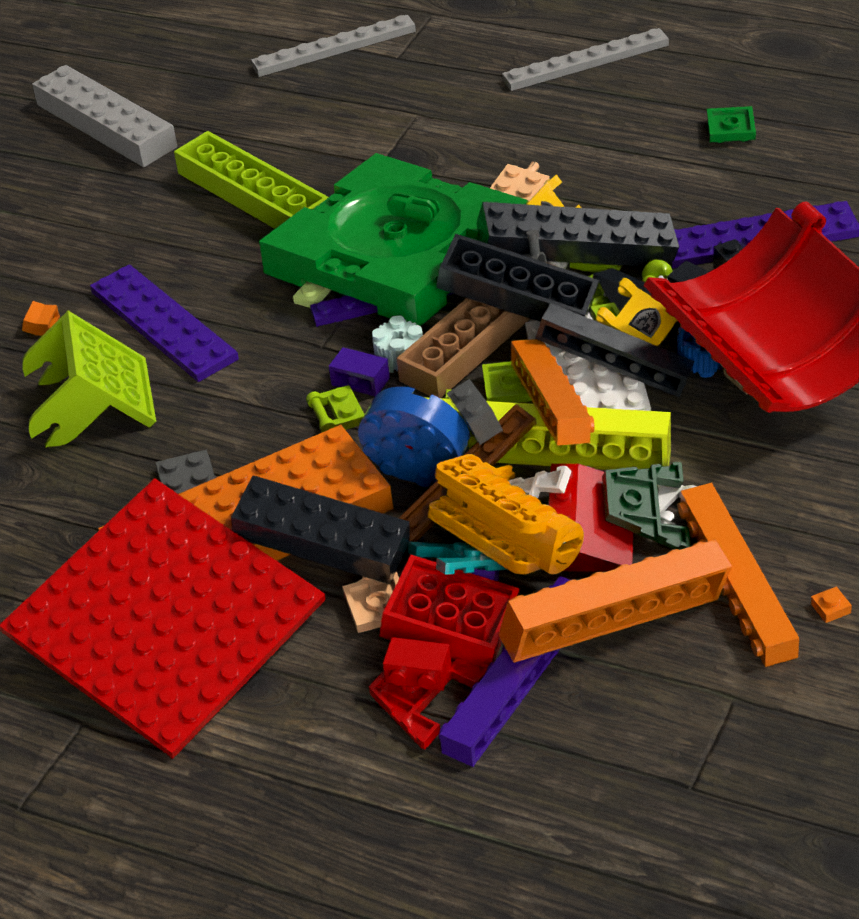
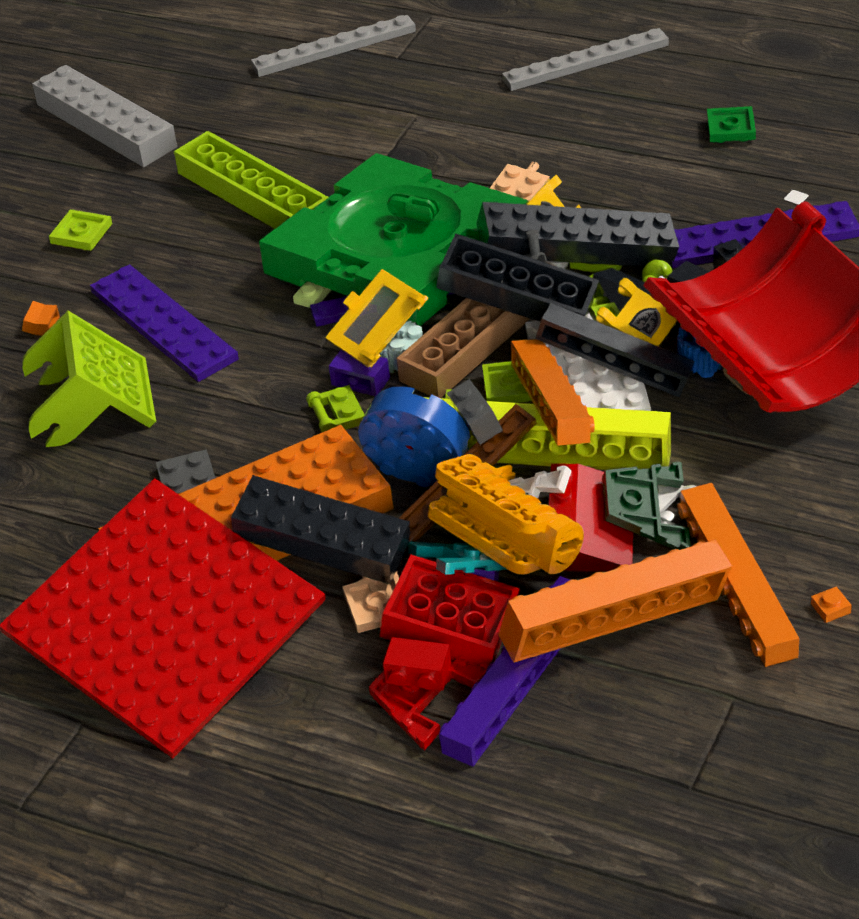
none -> lime plate [49,209,112,251]
none -> yellow piece [325,269,428,368]
none -> white sticker [784,190,809,204]

